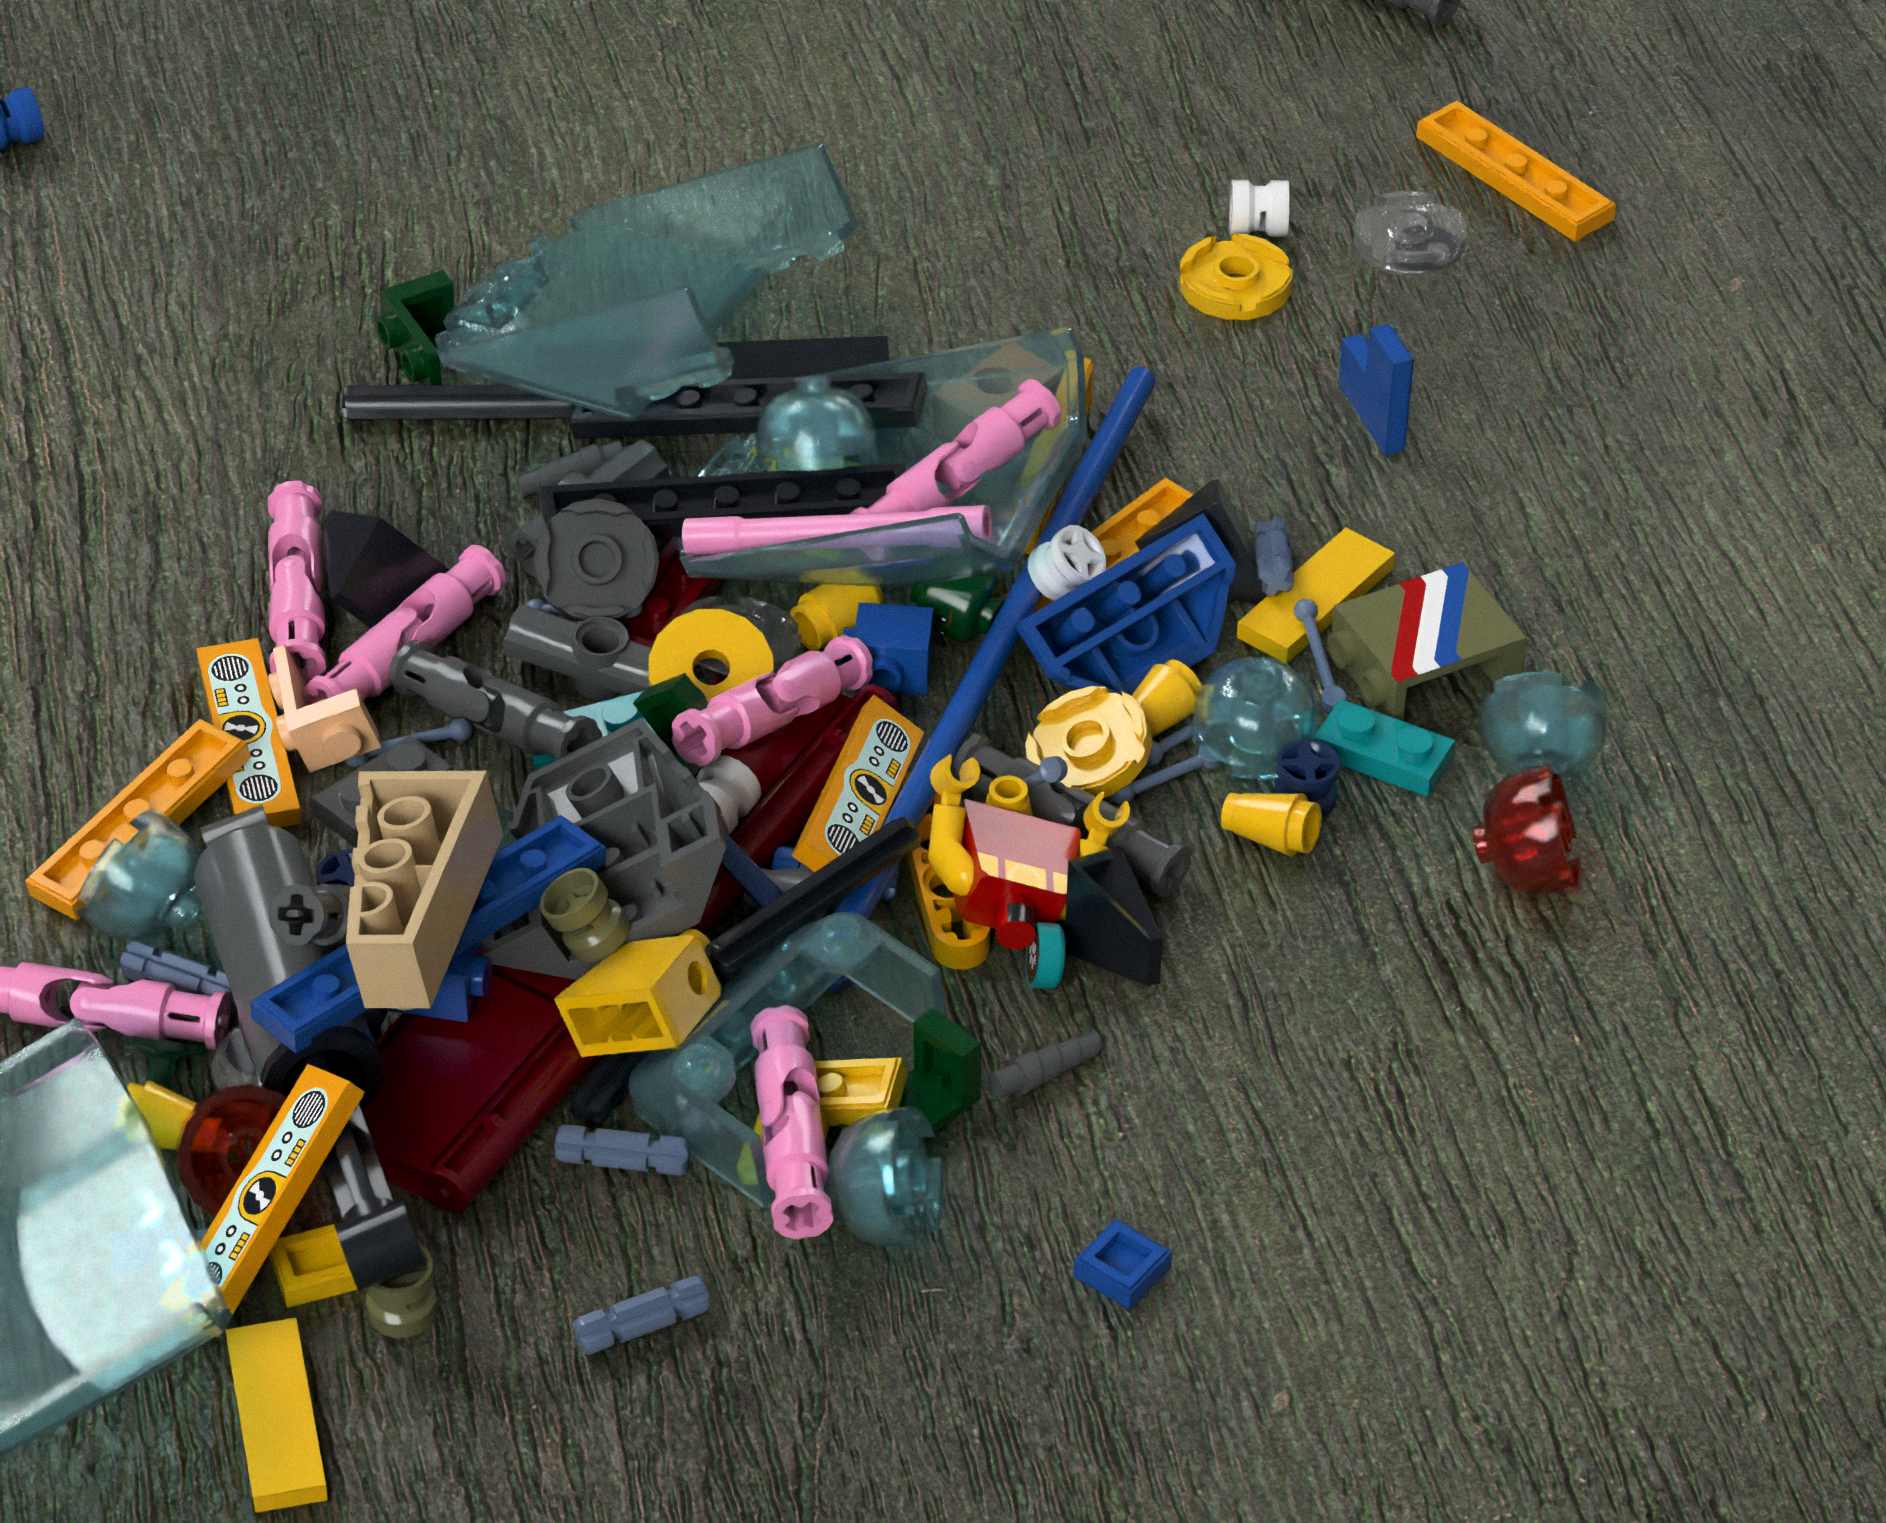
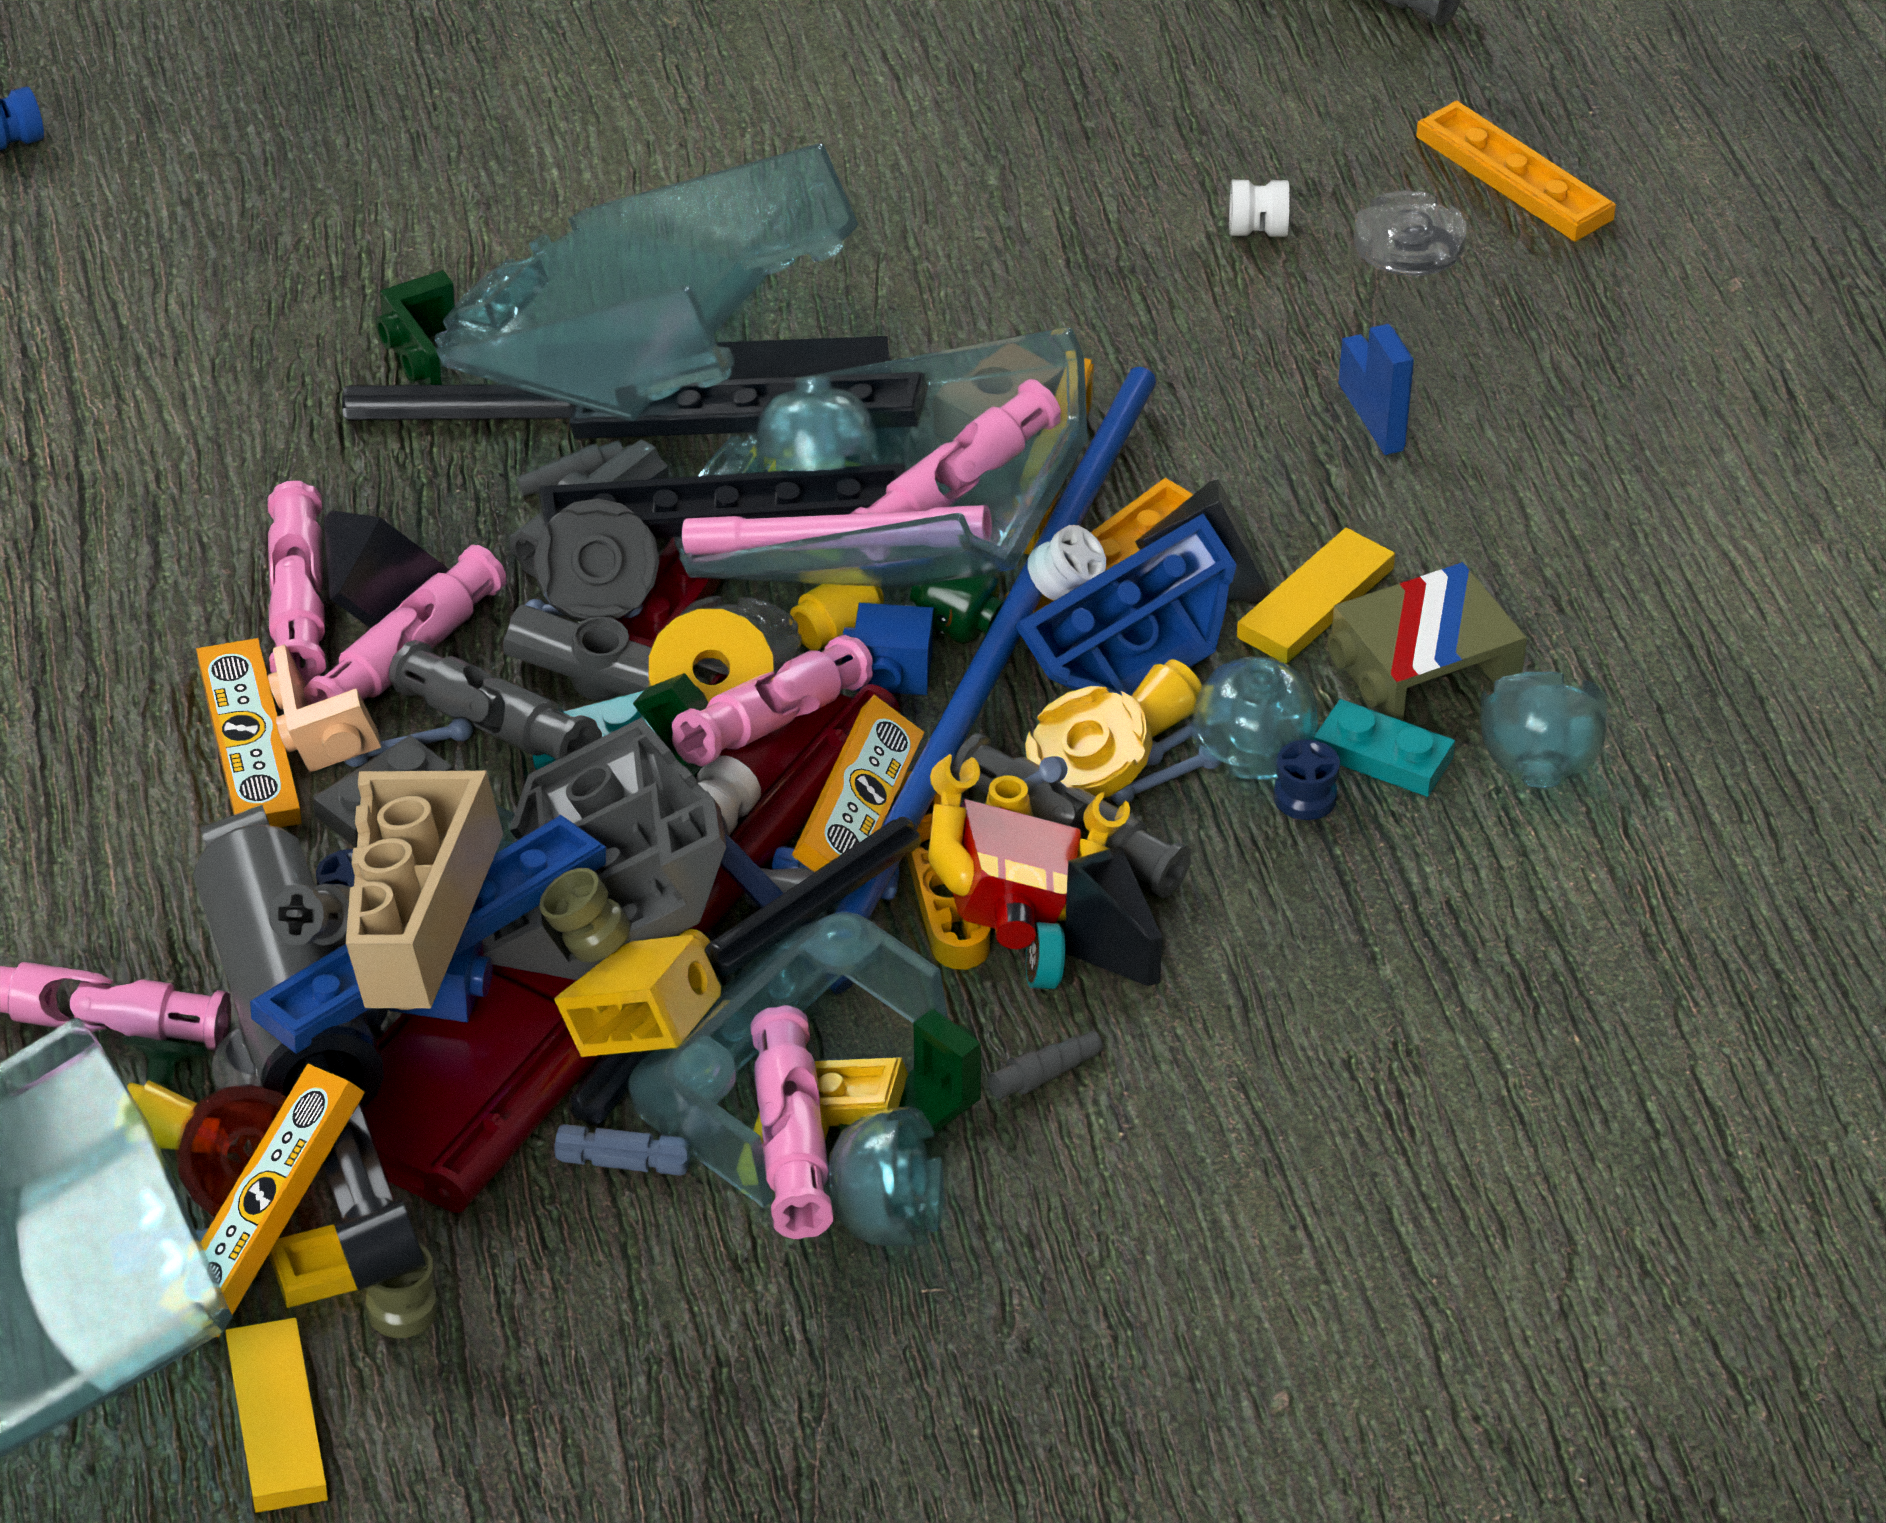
light orange tile [25,719,251,921] -> none
clear light blue cylinder [76,808,202,942] -> none
sand blue axle [120,941,237,1014] -> none
sand blue axle [573,1275,711,1355] -> none
blue tile [1073,1219,1172,1310] -> none
yellow tile [1179,234,1293,320] -> none
yellow cone [1221,792,1322,857] -> none
sand blue axle [1254,517,1294,596] -> none
sand blue hinge [1294,599,1346,712] -> none
clear red cylinder [1472,762,1582,896] -> none

